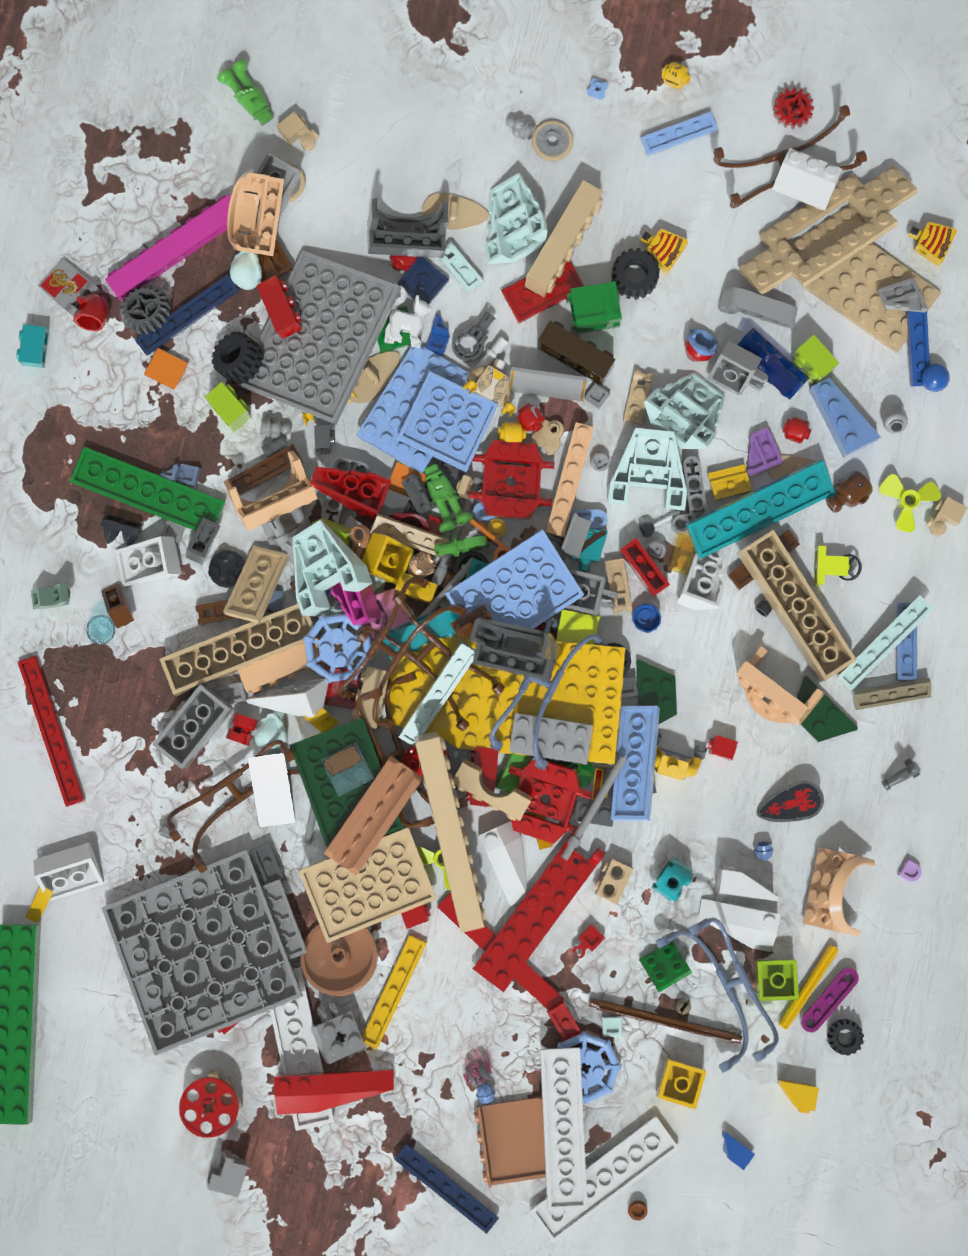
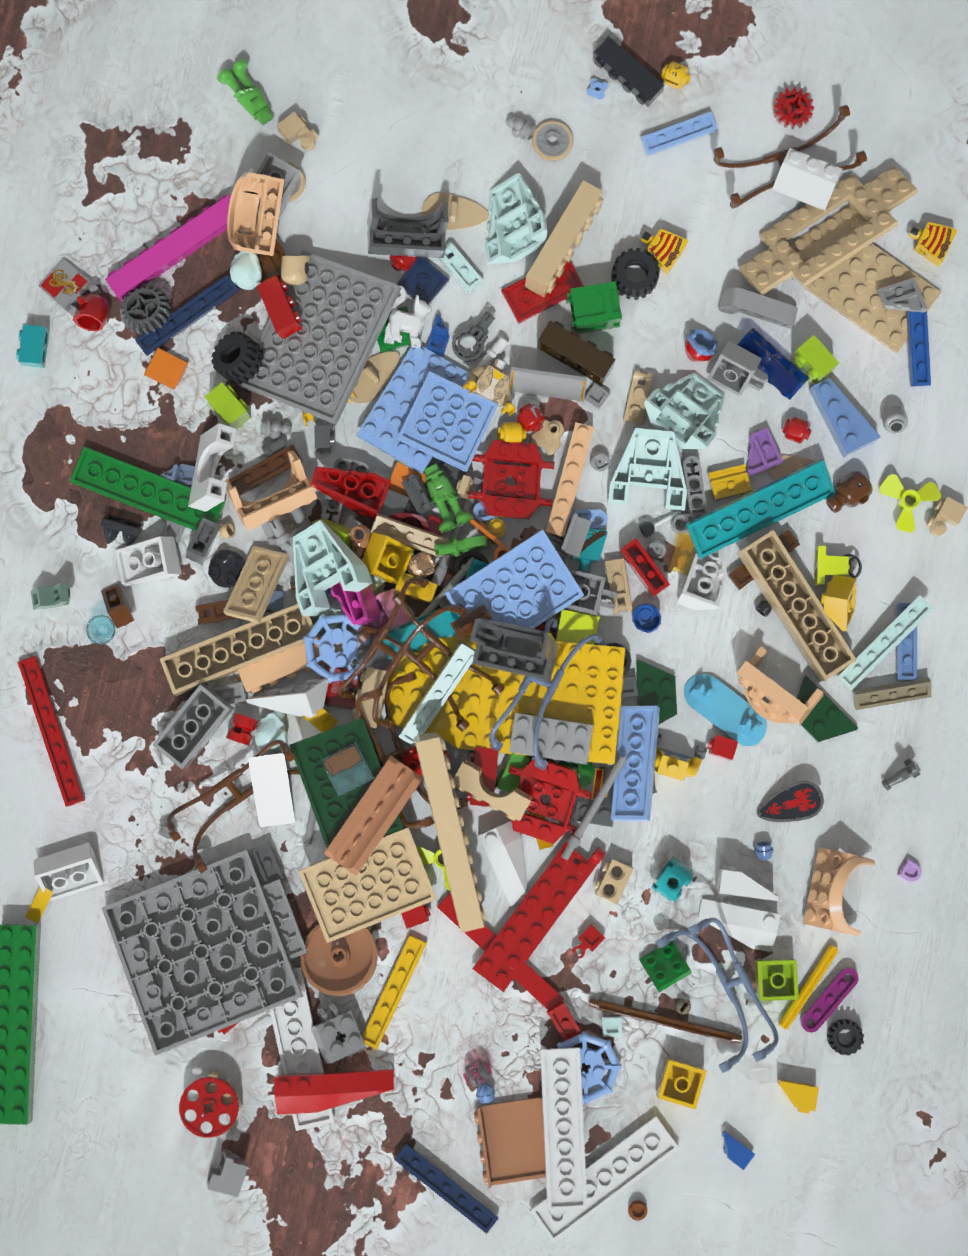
blue hair [921,363,950,392] -> none
none -> white arch [188,423,236,512]
none -> tan hinge [219,522,235,539]
none -> tan helmet [281,255,311,286]
none -> dark grey brick [355,641,387,667]
none -> black brick [593,36,665,107]
none -> medium azure piece [684,674,767,746]
none -> yellow slope [821,575,857,631]

